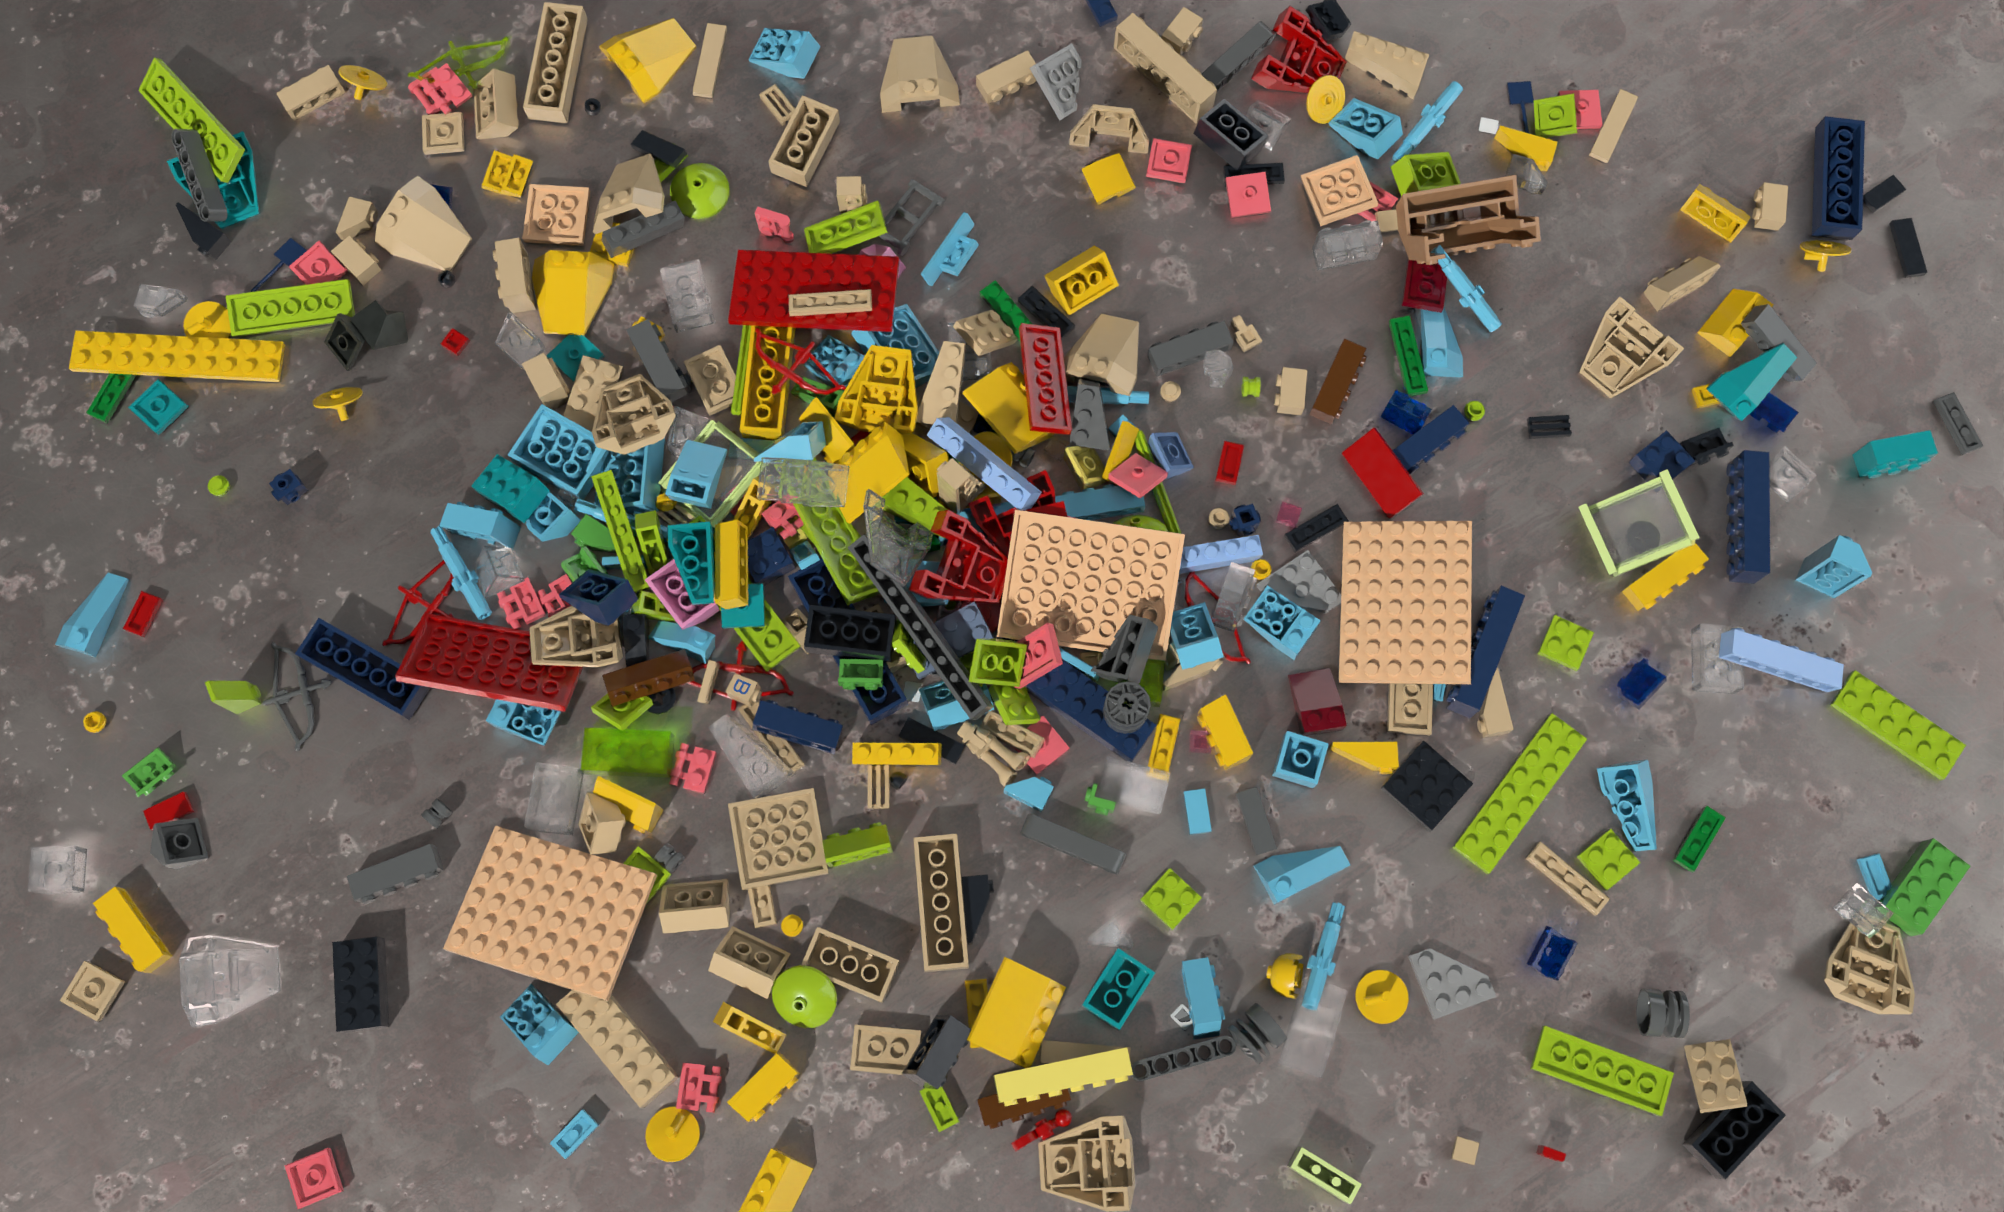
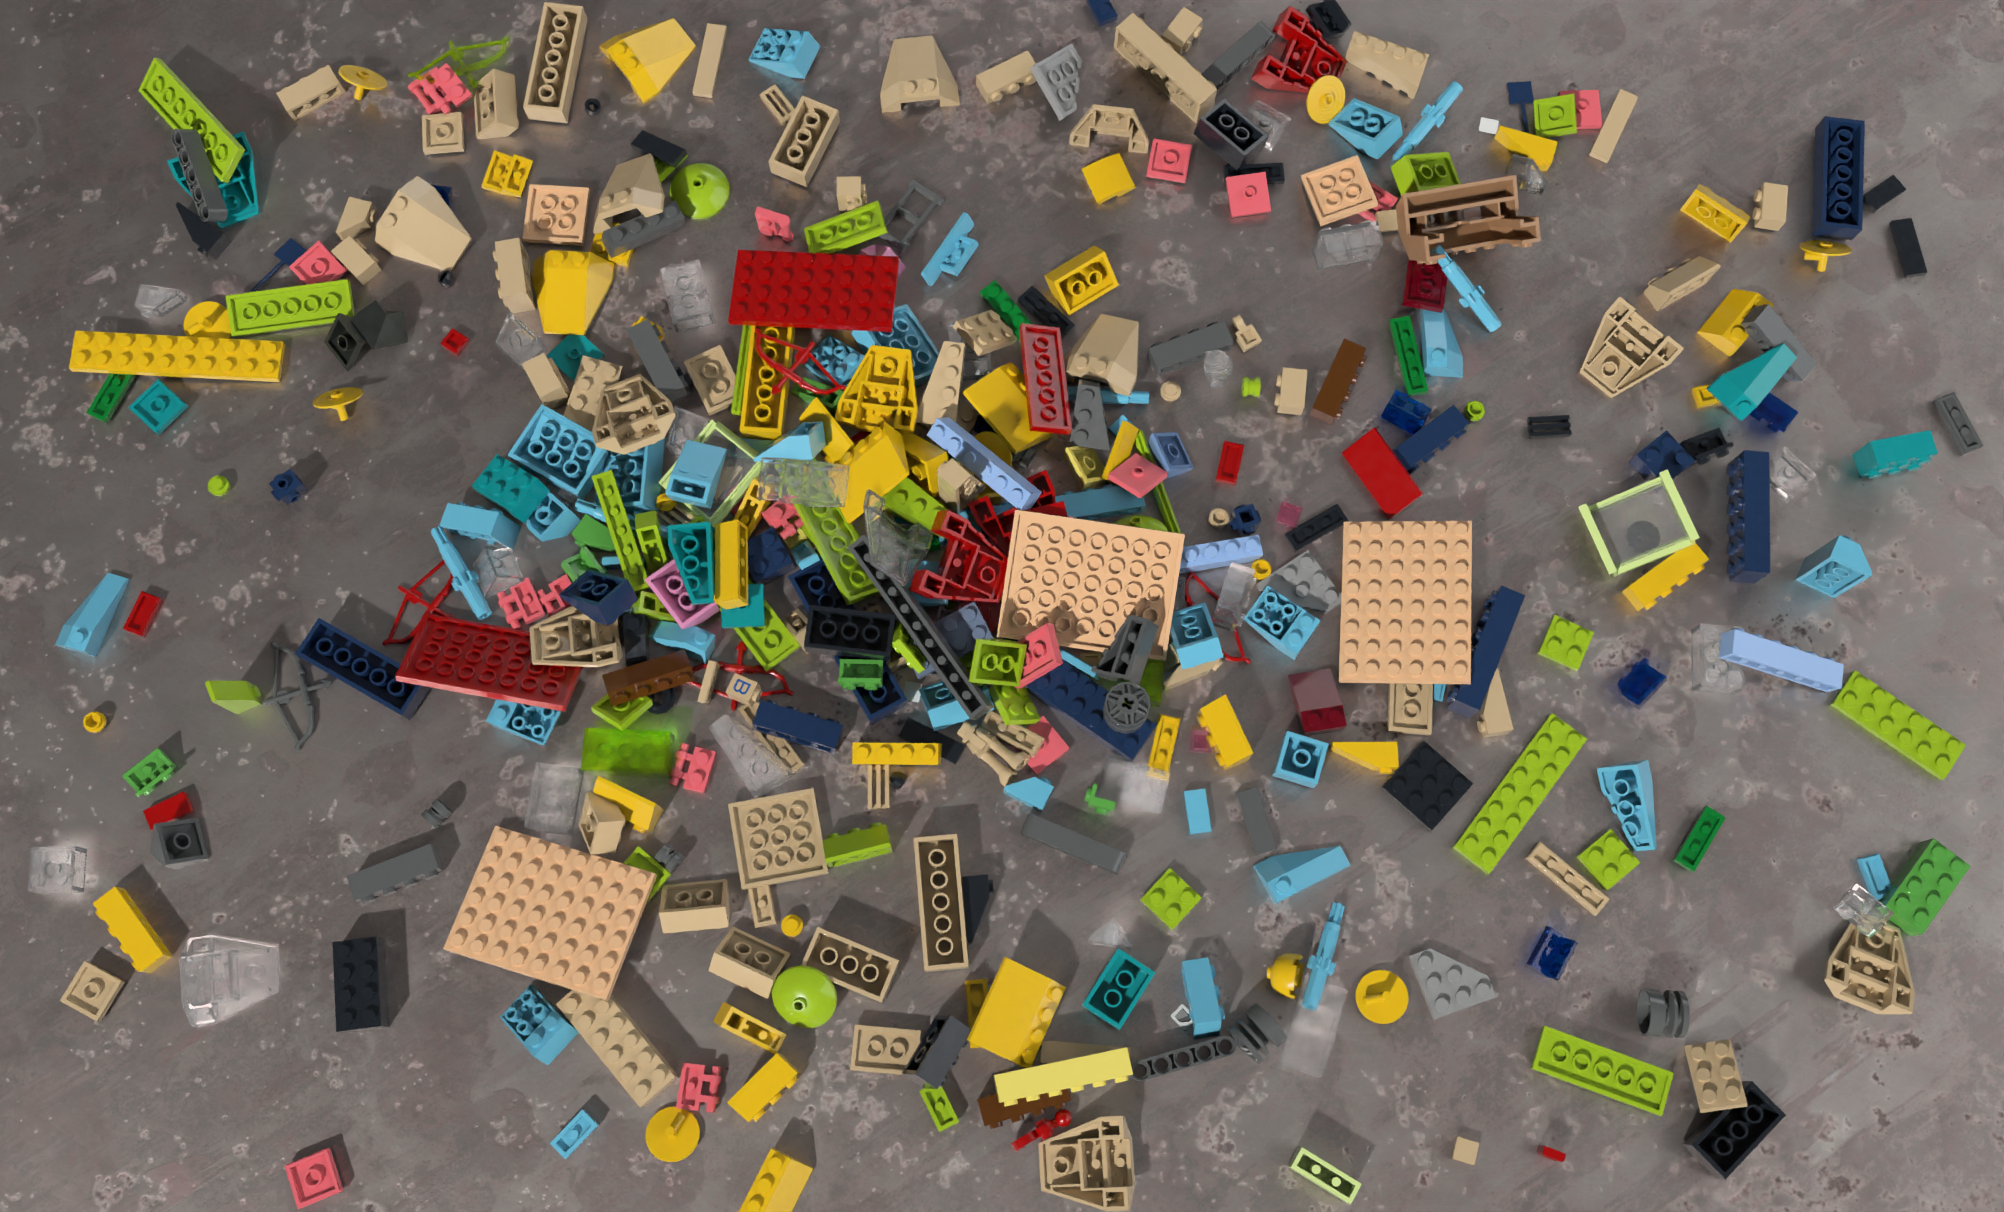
tan tile [789,289,872,316] -> none

